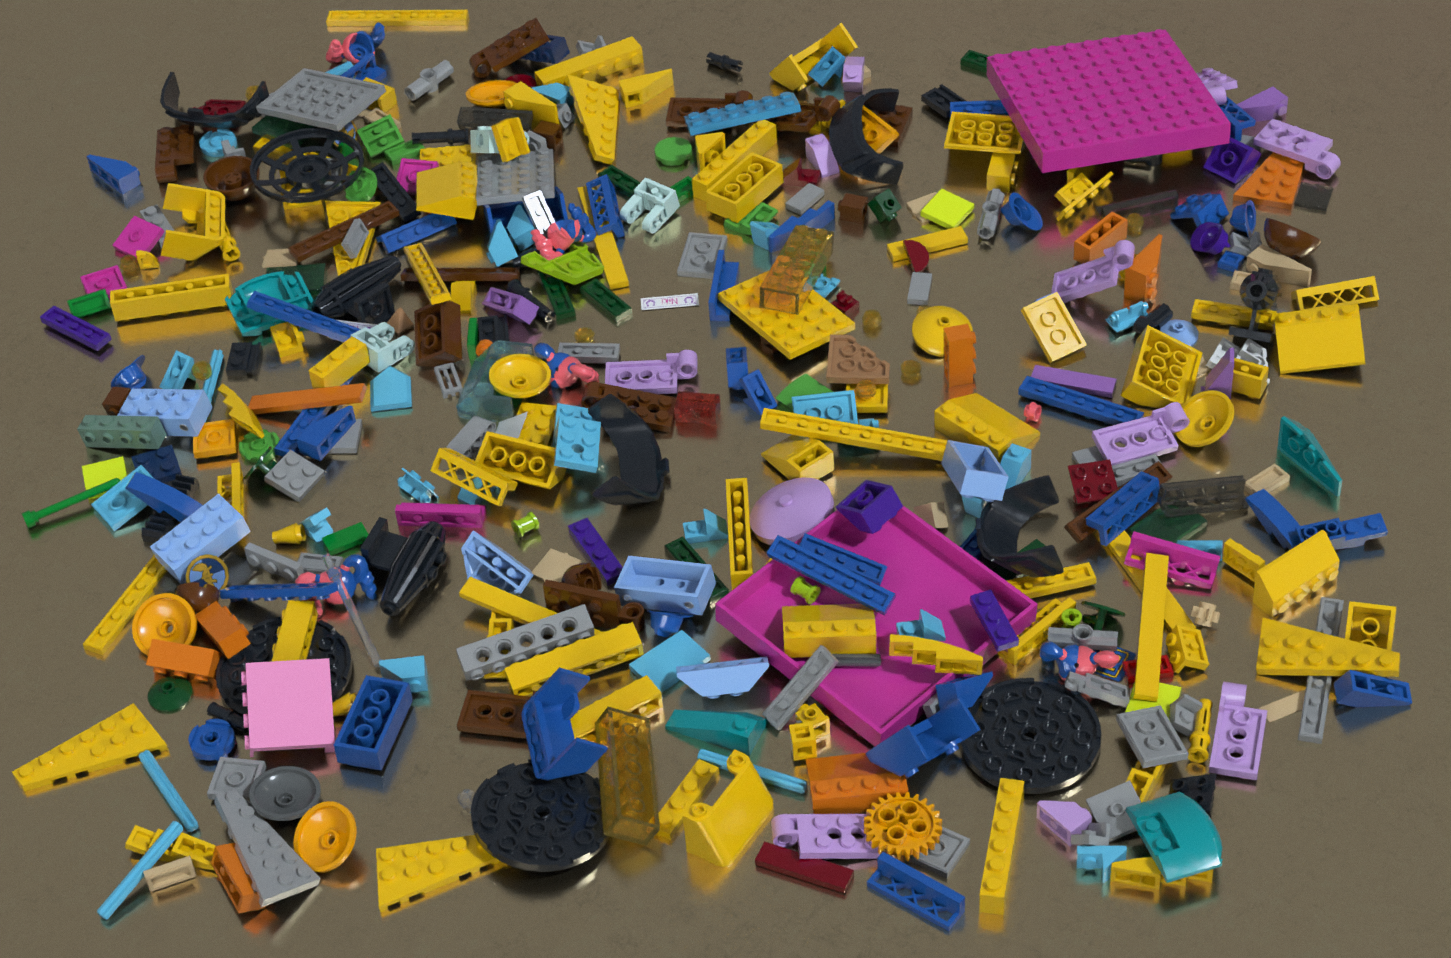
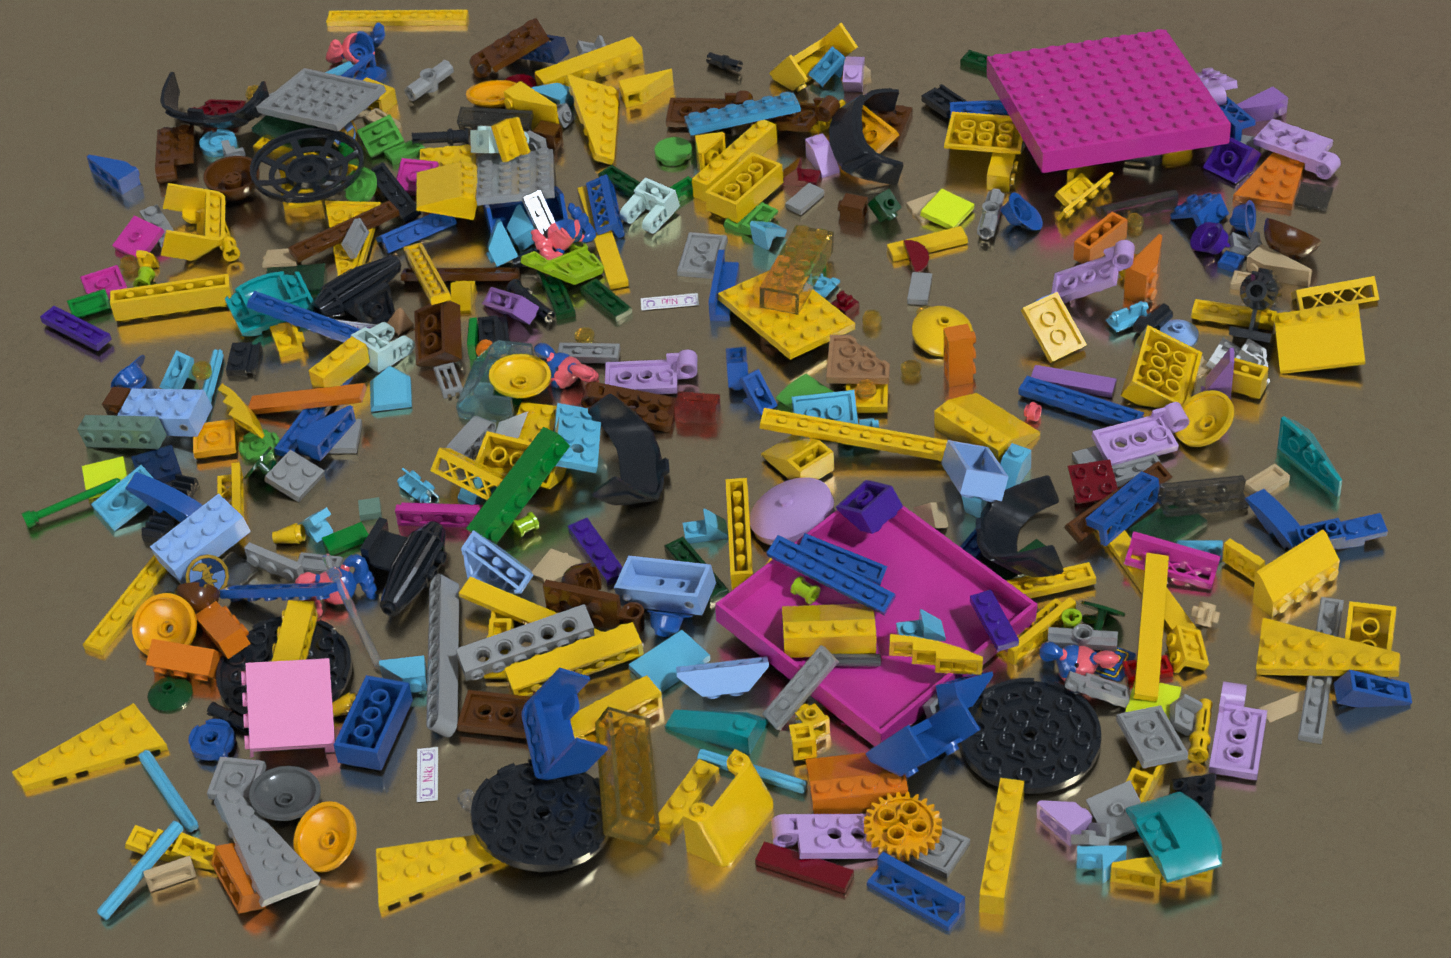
blue slope [768,200,835,253] -> none
none -> lime bush [133,266,156,287]
none -> sand green tile [358,497,382,521]
none -> white sticker [417,747,438,802]
none -> light grey beam [426,574,459,738]
none -> green brick [466,427,570,544]

